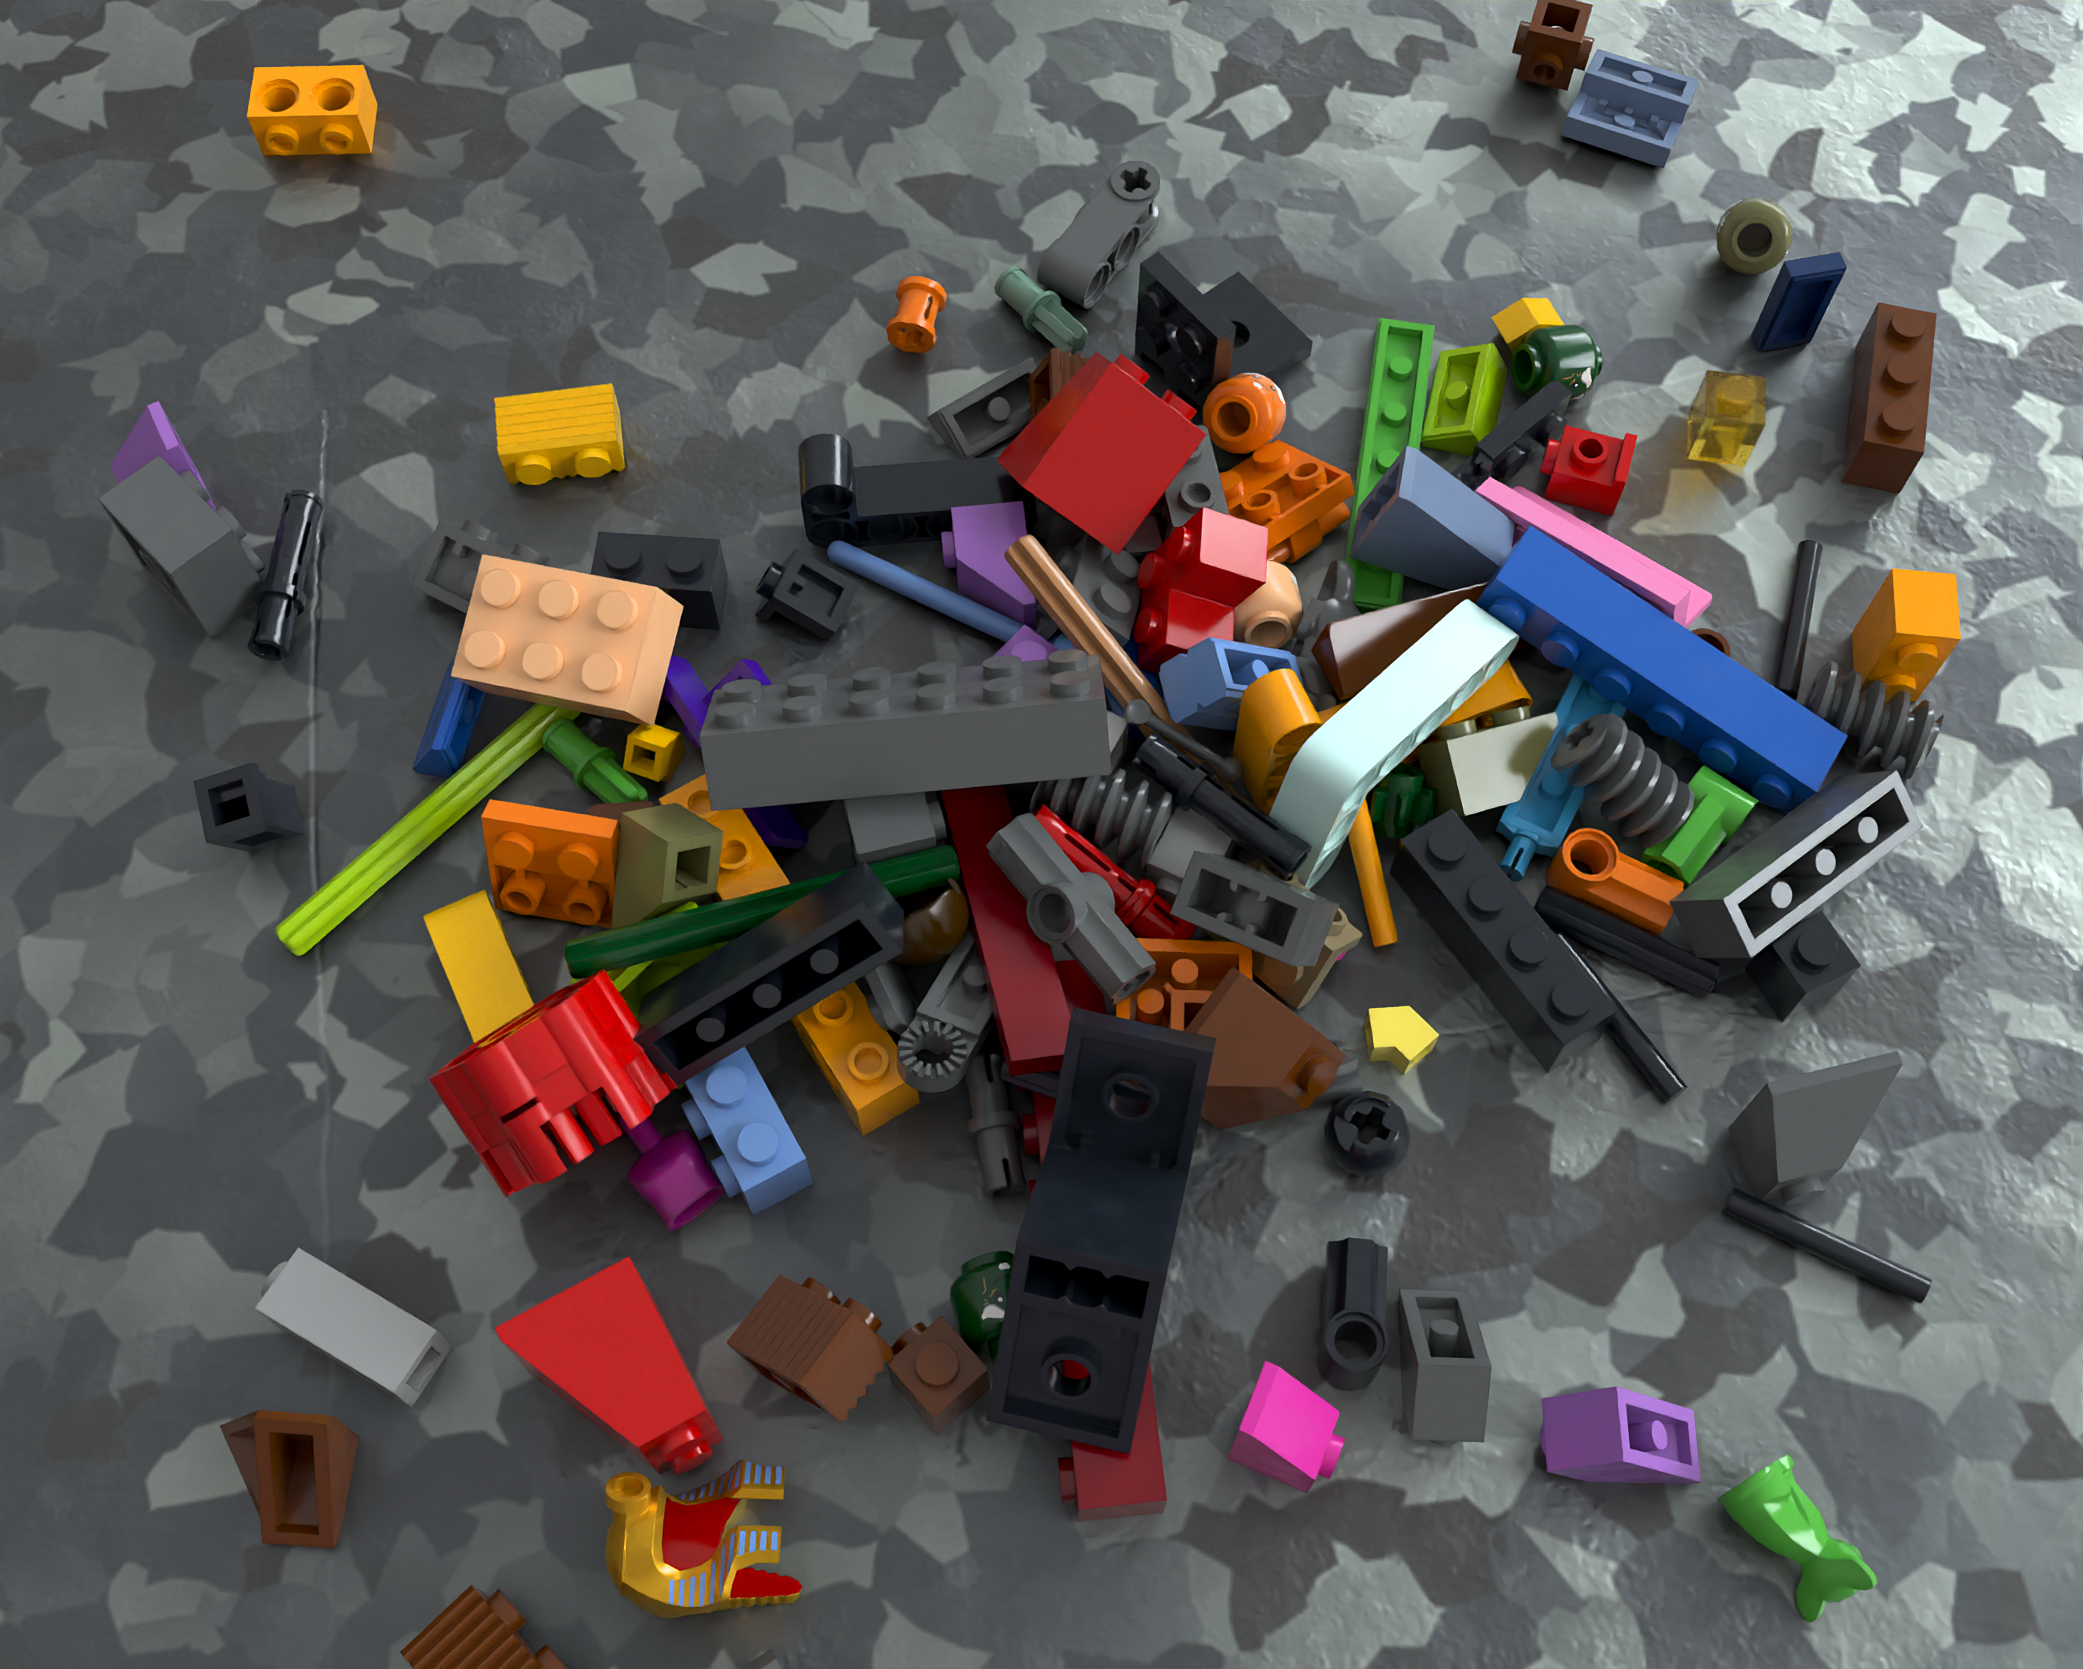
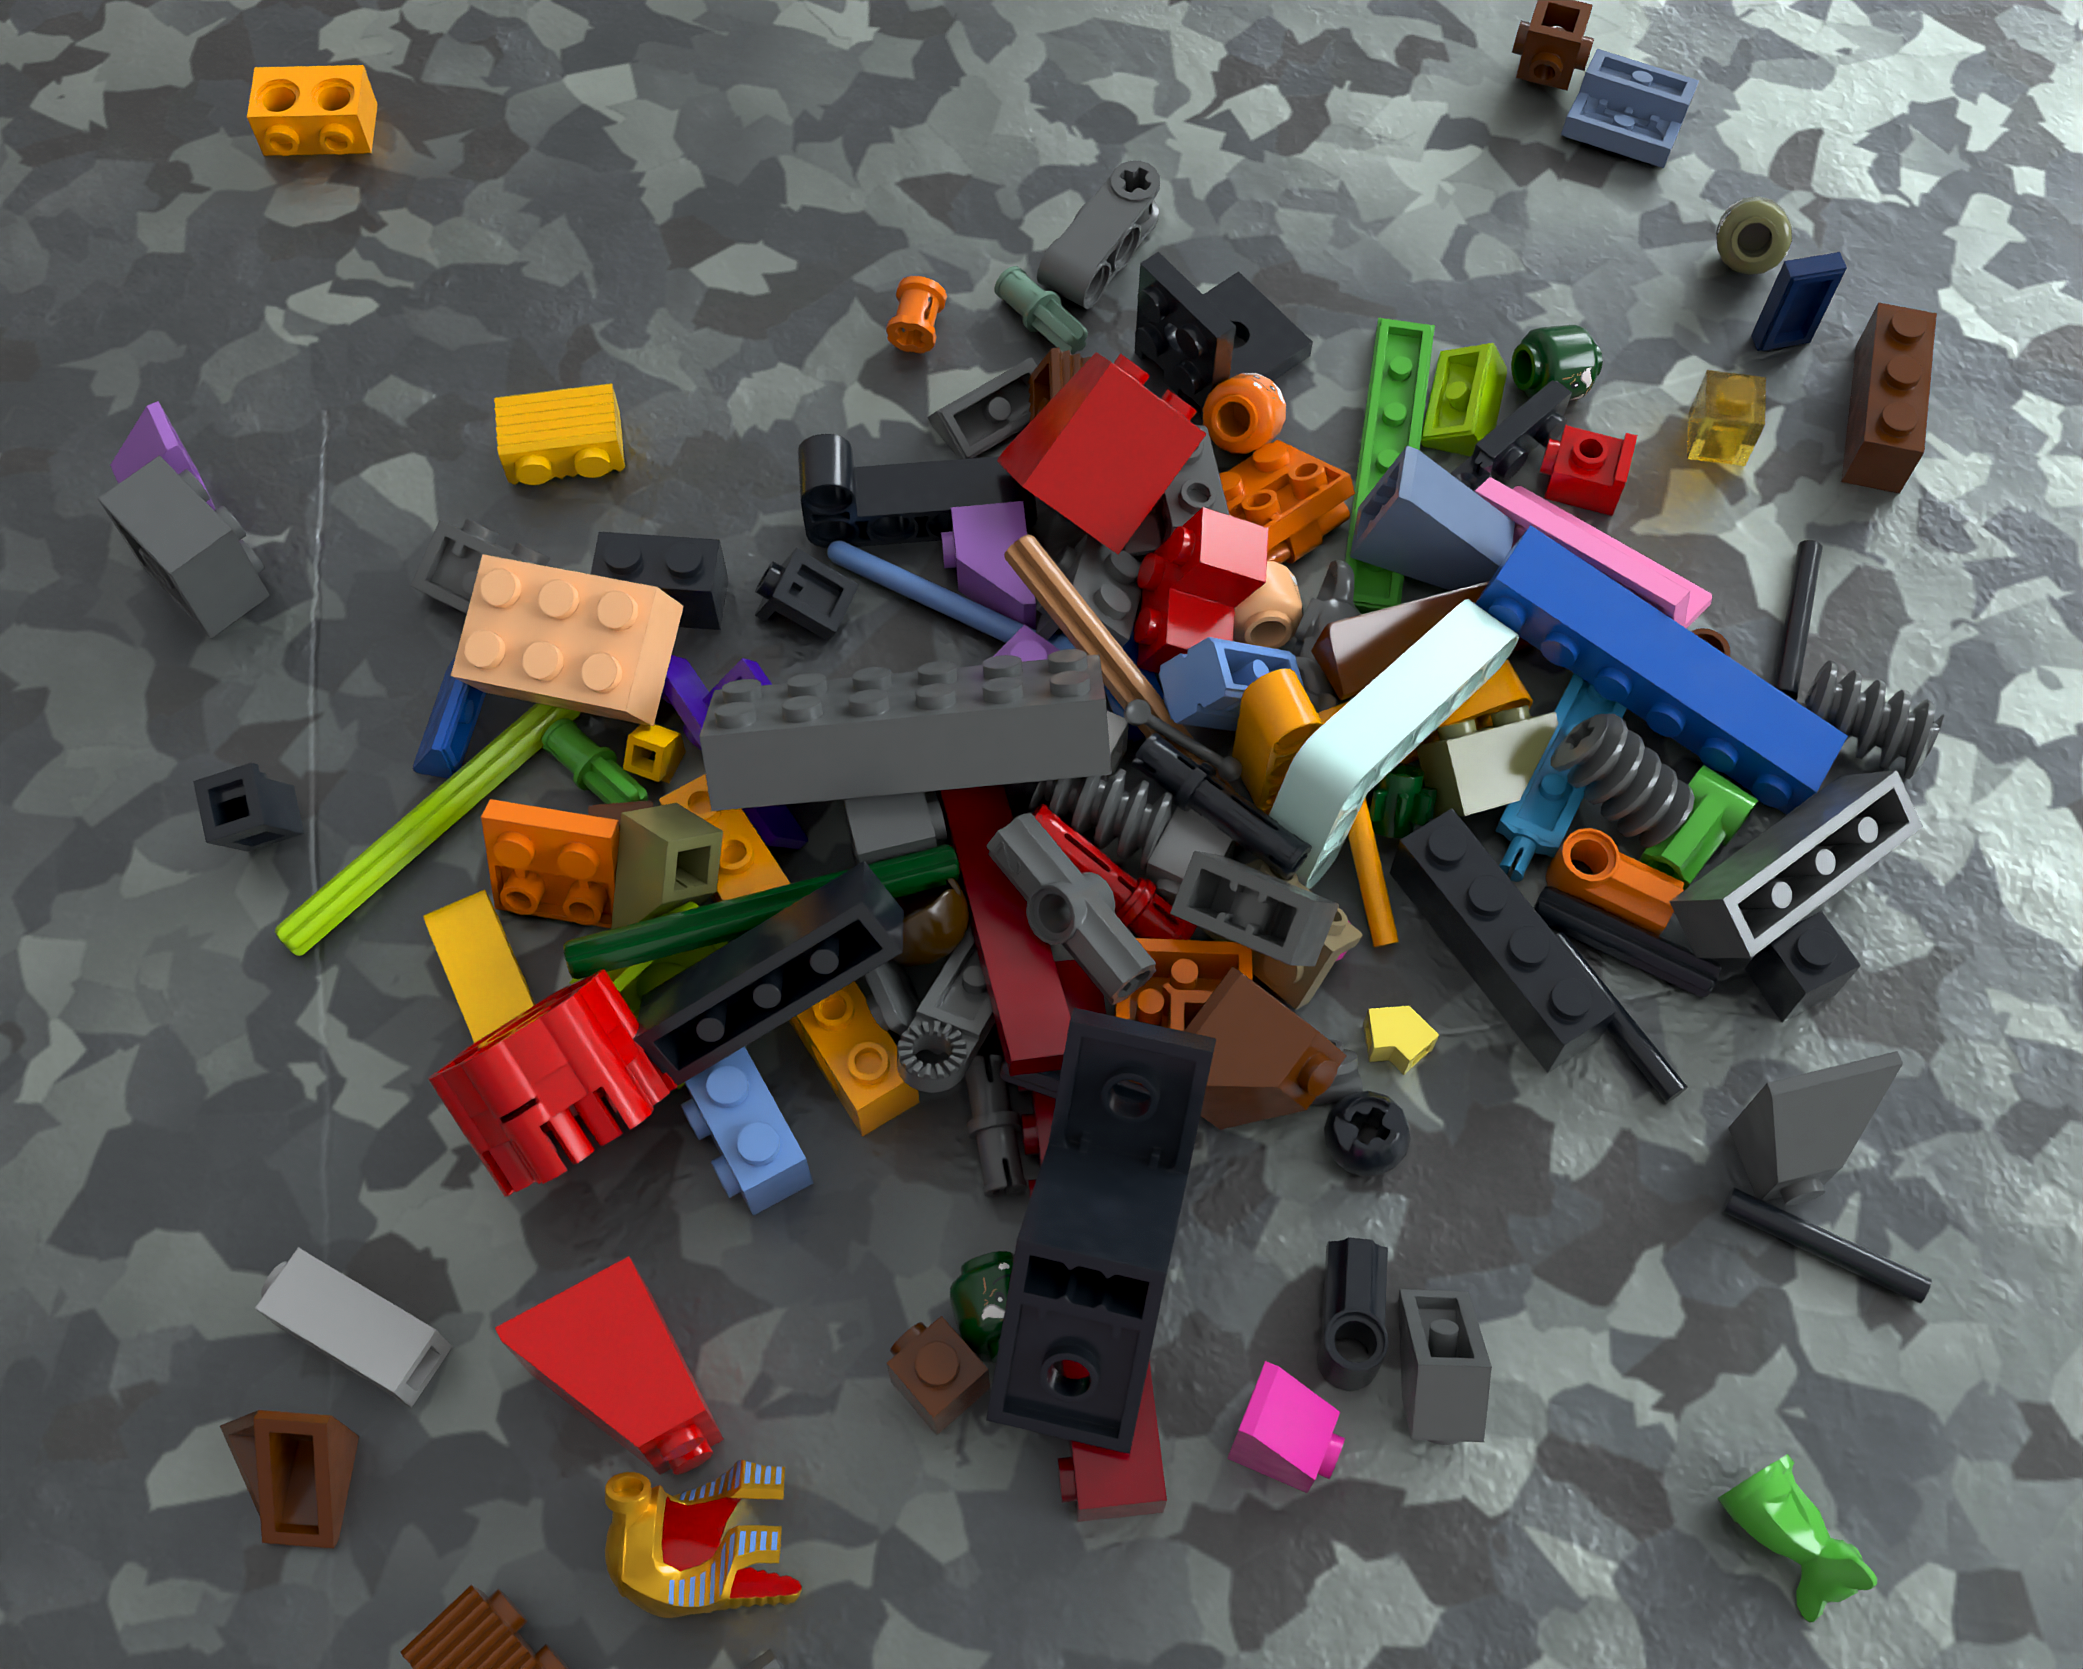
black pin [248,489,324,661] -> none
magenta piece [618,1116,725,1231] -> none
reddish brown brick [727,1274,893,1421] -> none
yellow piece [1491,298,1564,354] -> none
medium lavender slope [1540,1386,1701,1484] -> none
light orange brick [1851,568,1961,702] -> none

